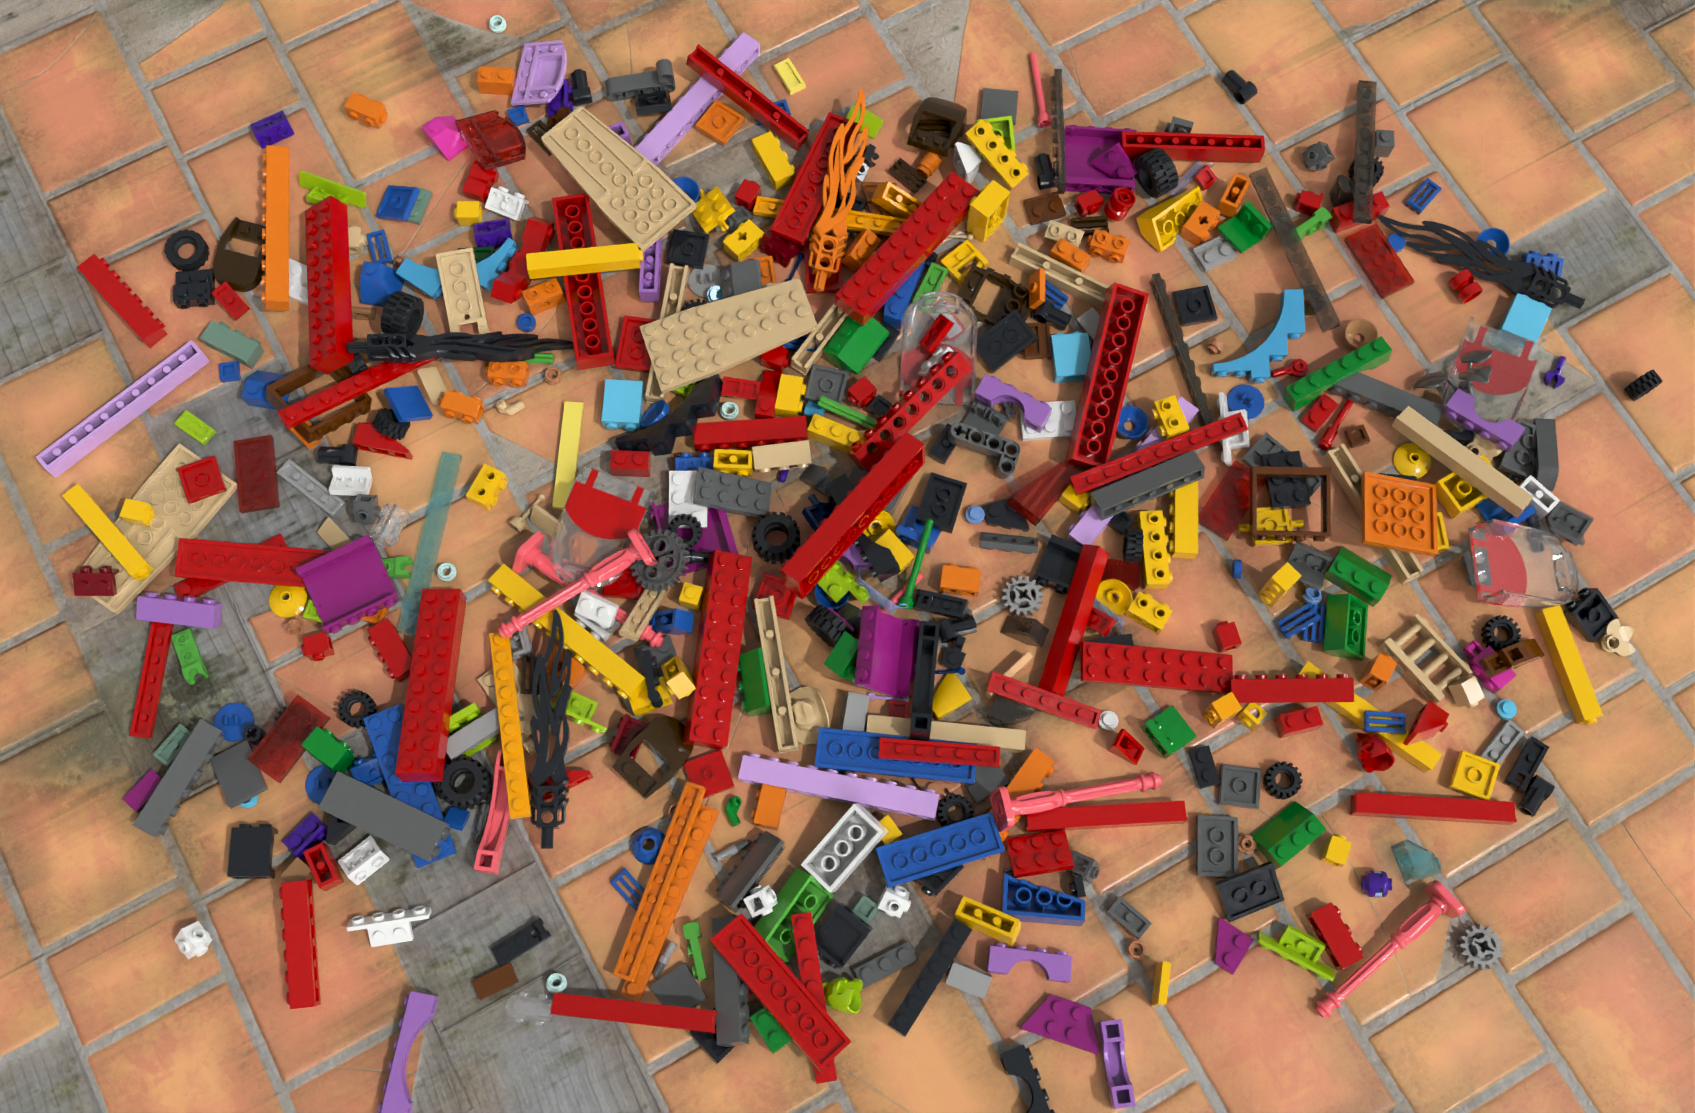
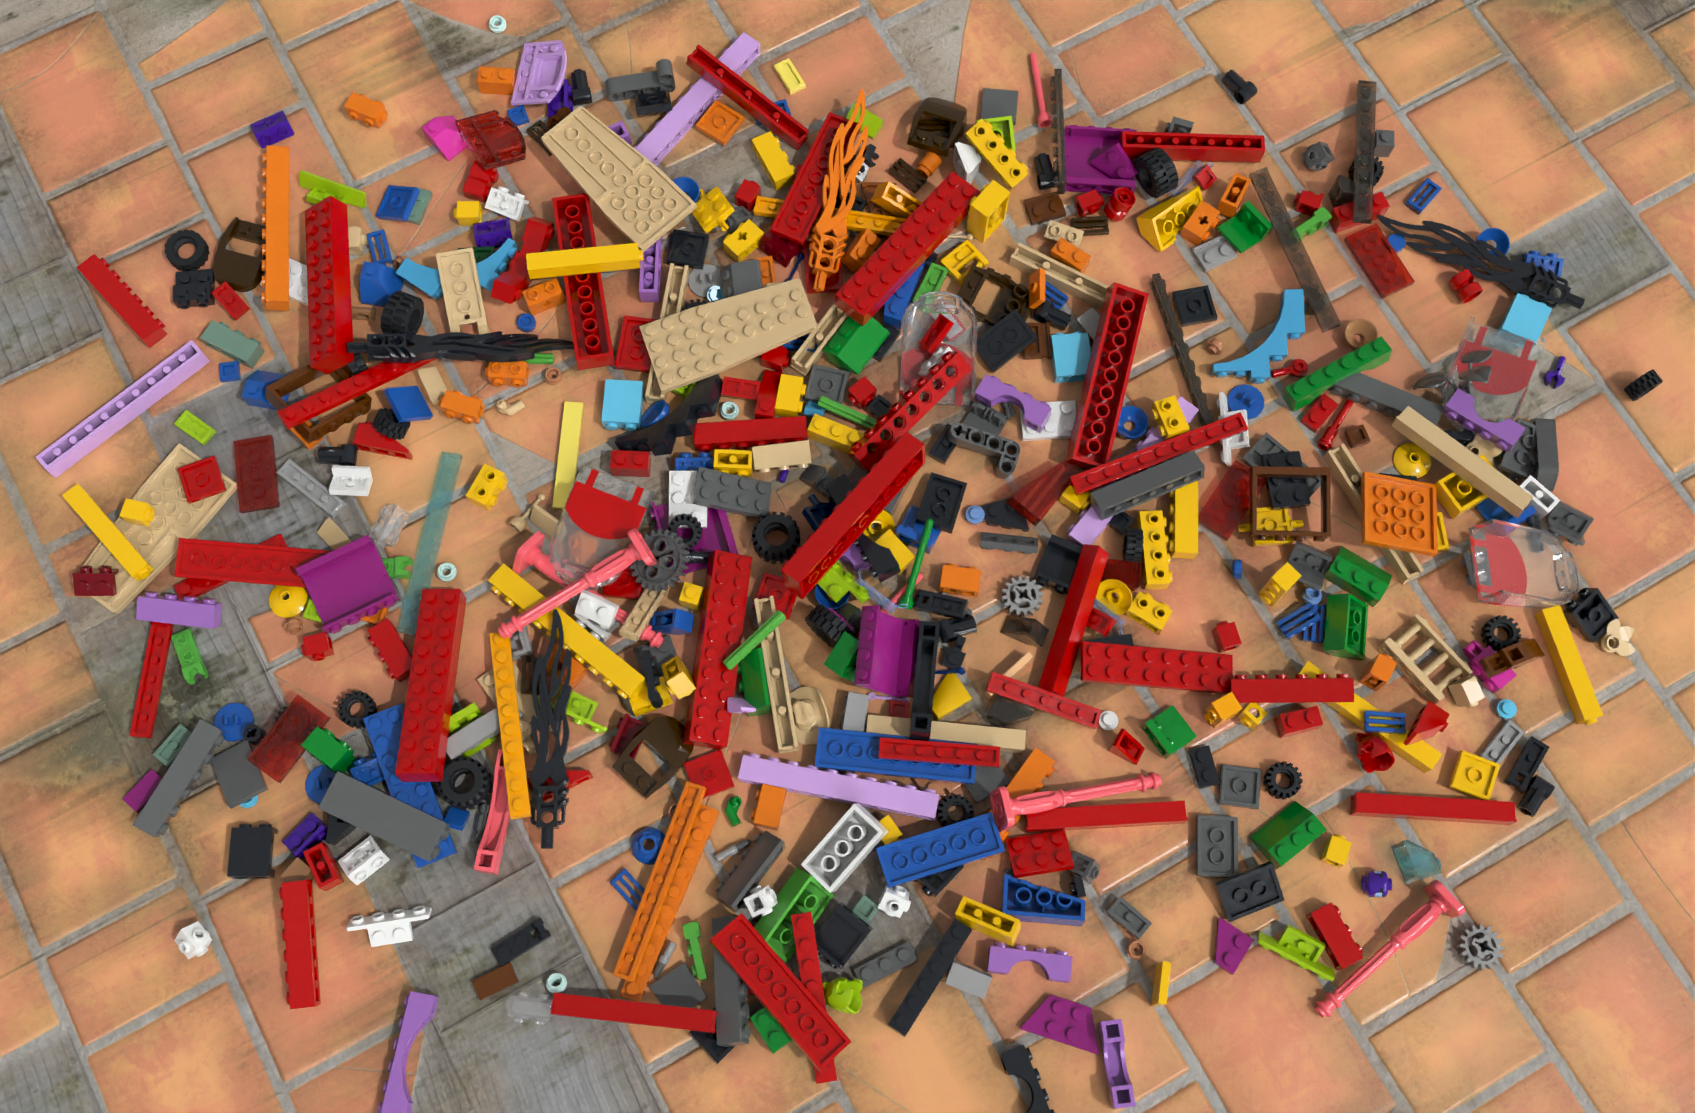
dark grey brick [351,494,381,525] -> none
orange brick [1086,229,1130,263] -> none
nougat plate [1238,835,1257,855] -> none
none -> bright green axle [723,610,786,670]
none -> lavender slope [727,697,756,713]

